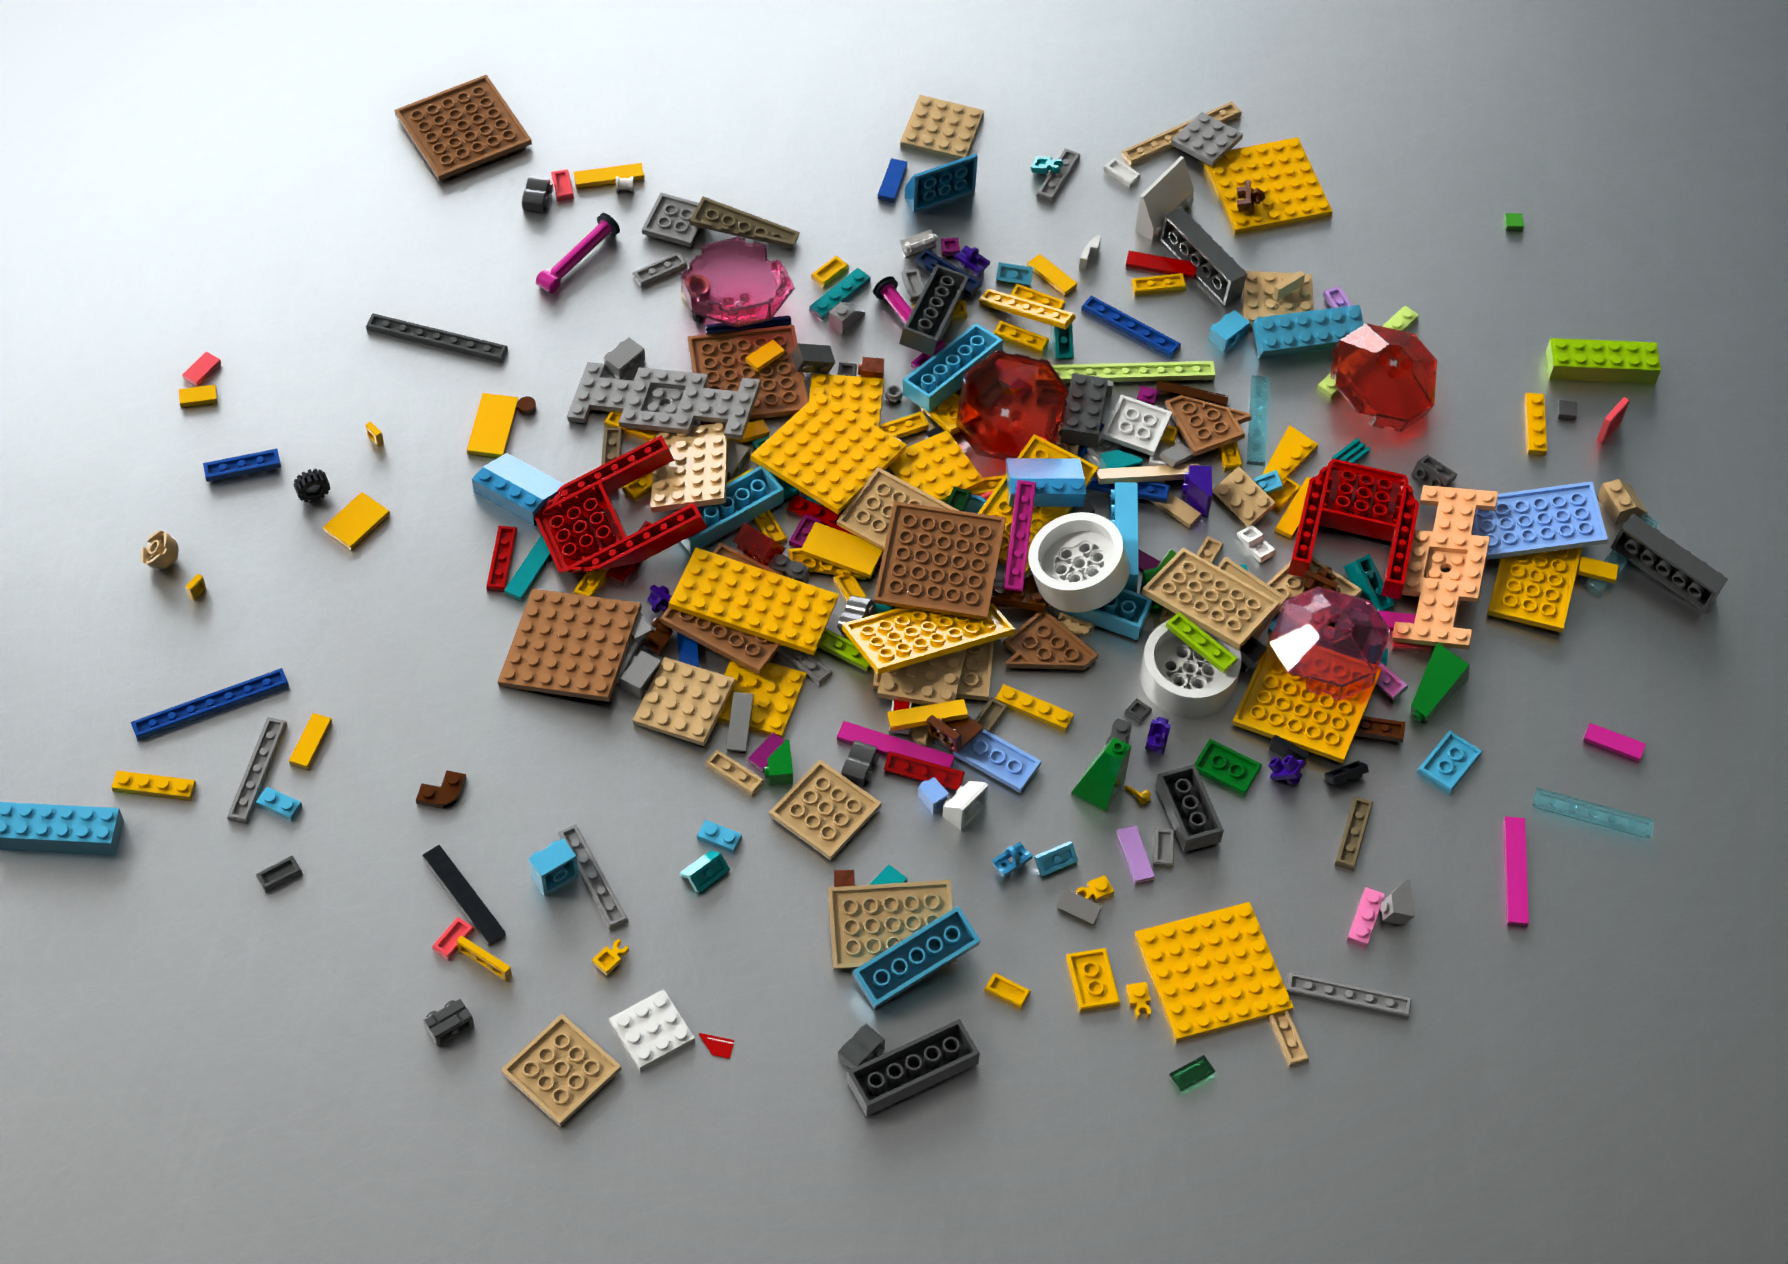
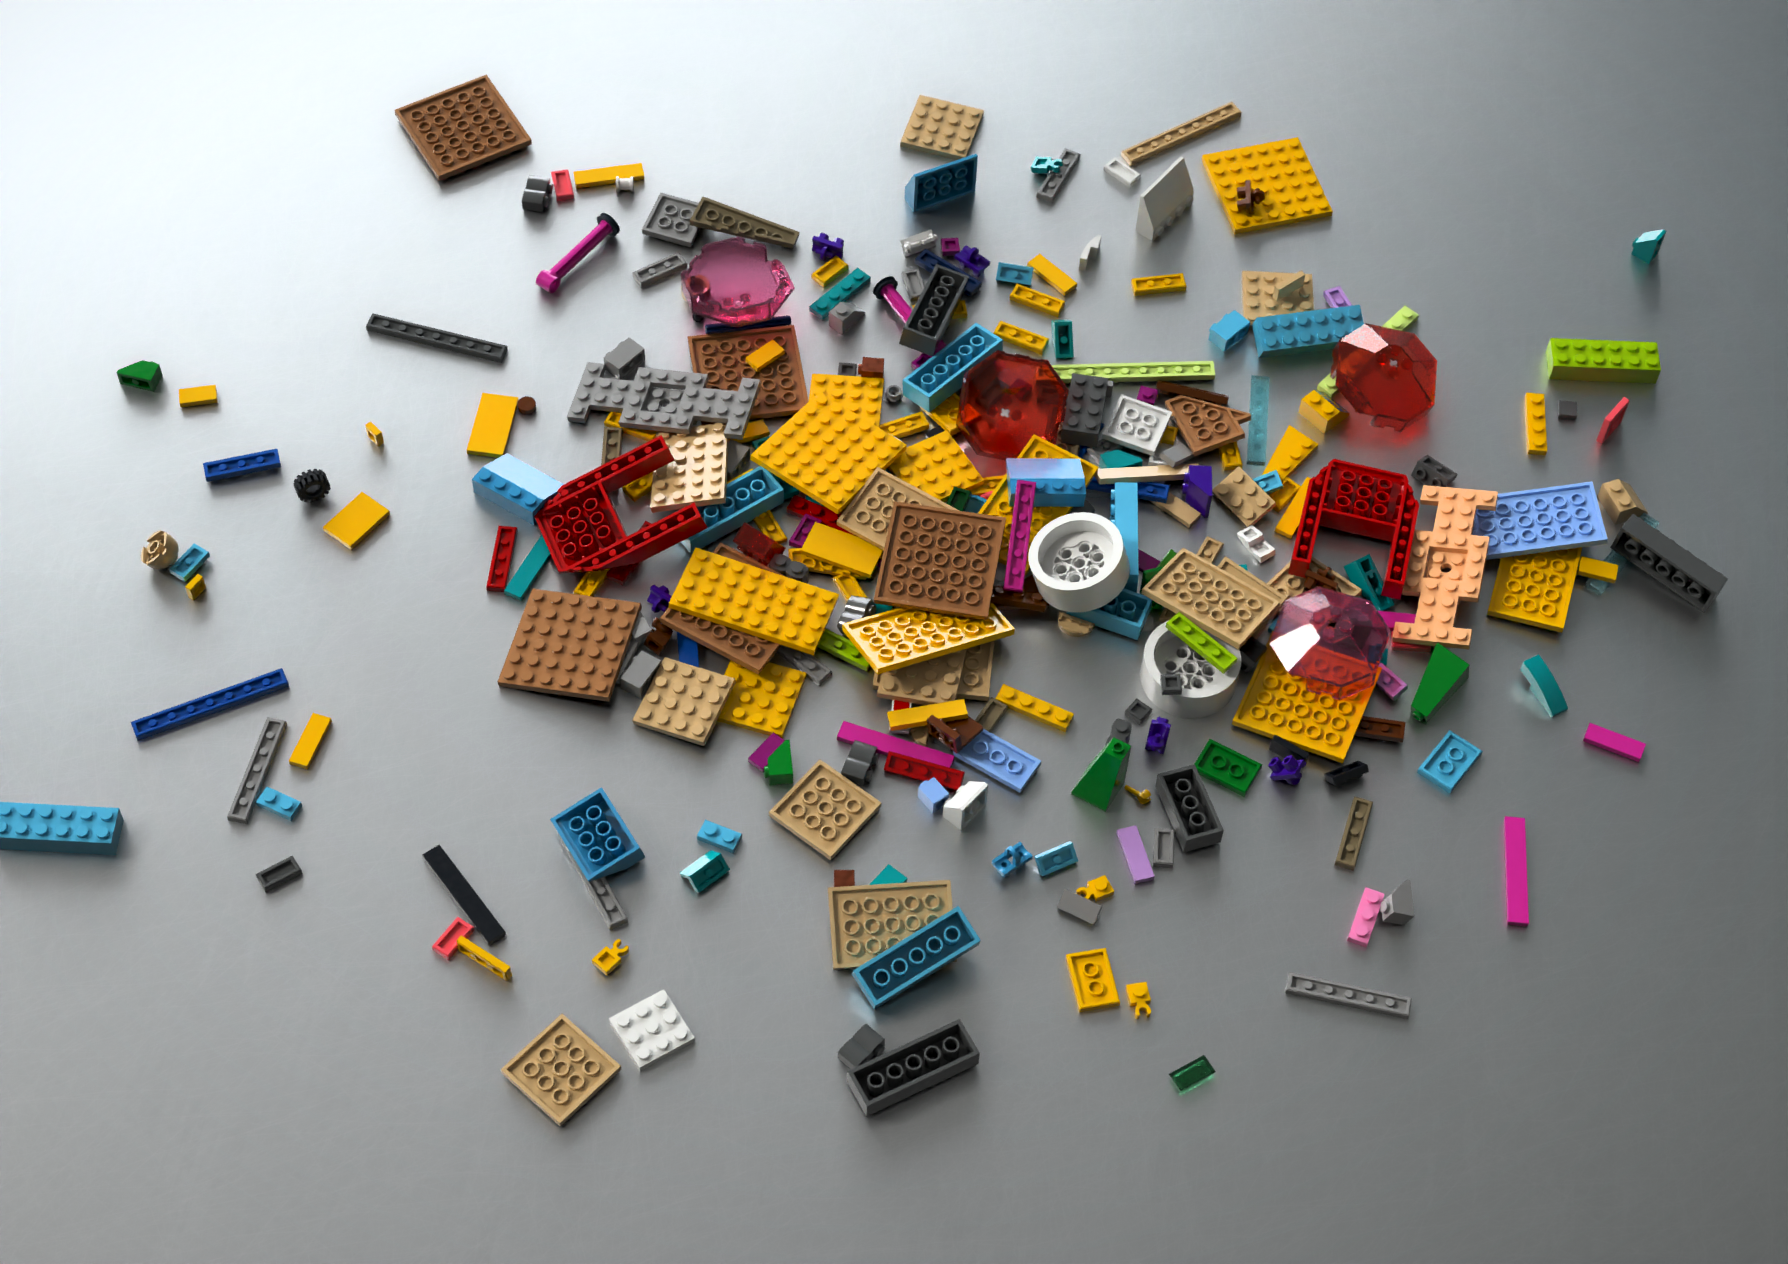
yellow plate [111,770,196,801] -> none
coral tile [182,351,221,386] -> none
reddish brown plate [416,770,467,808] -> none
dark grey brick [423,999,474,1046] -> none
medium azure brick [528,838,579,896] -> none
red sticker [699,1033,734,1059] -> none
tan tile [705,750,764,797] -> none
light grey tile [726,692,754,752] -> none
dark grey brick [791,343,835,374] -> none
blue tile [878,158,908,202] -> none
yellow tile [978,289,1076,329] -> none
yellow tile [984,972,1031,1010] -> none
medium nougat wing [1003,610,1098,670] -> none
blue tile [1081,295,1181,358] -> none
red tile [1125,251,1196,279] -> none
yellow plate [1134,902,1294,1042] -> none
dark grey brick [1159,208,1247,306] -> none
light grey plate [1171,112,1243,166] -> none
tan tile [1268,1010,1309,1067] -> none
teal tile [1332,438,1370,463] -> none
bright green tile [1504,213,1524,230] -> none
clear light blue tile [1532,787,1654,839] -> none
none -> green slope [117,360,163,392]
none -> medium azure plate [169,543,210,582]
none -> dark azure slope [550,787,645,882]
none -> dark purple hips [812,232,844,261]
none -> dark grey tile [1160,674,1182,695]
none -> yellow slope [1298,390,1350,434]
none -> teal slope [1520,654,1568,717]
none -> teal slope [1631,229,1666,264]

